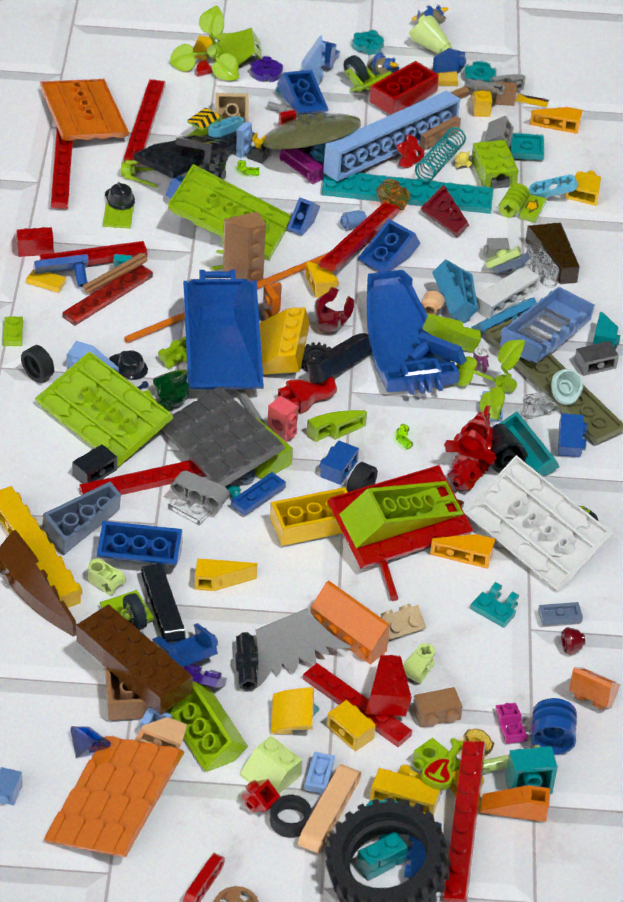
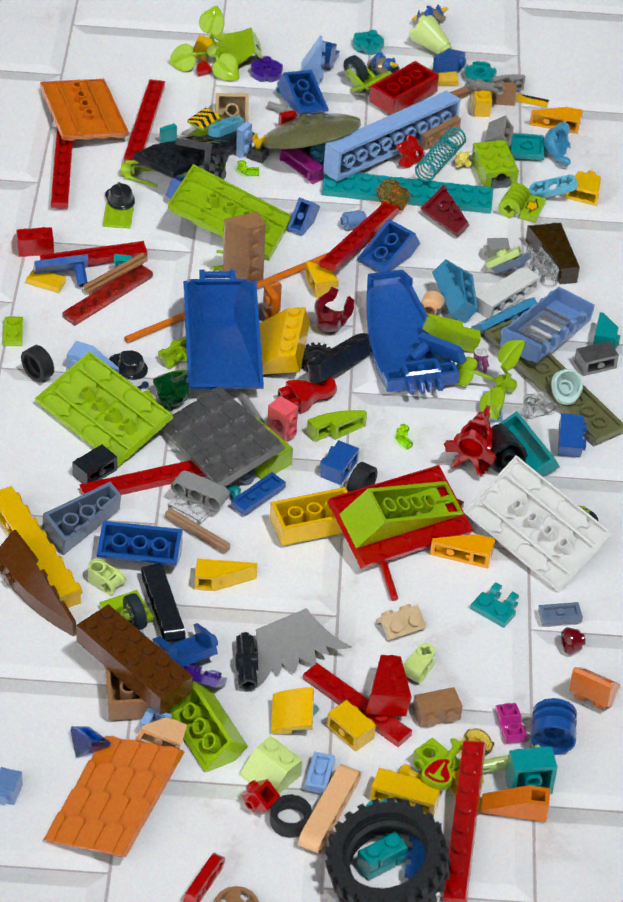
orange slope [310,580,390,665] -> none
red brick [447,460,482,490] -> none
none -> teal tile [160,123,177,143]
none -> medium nougat axle [165,508,230,553]
none -> dark azure piece [544,122,571,166]

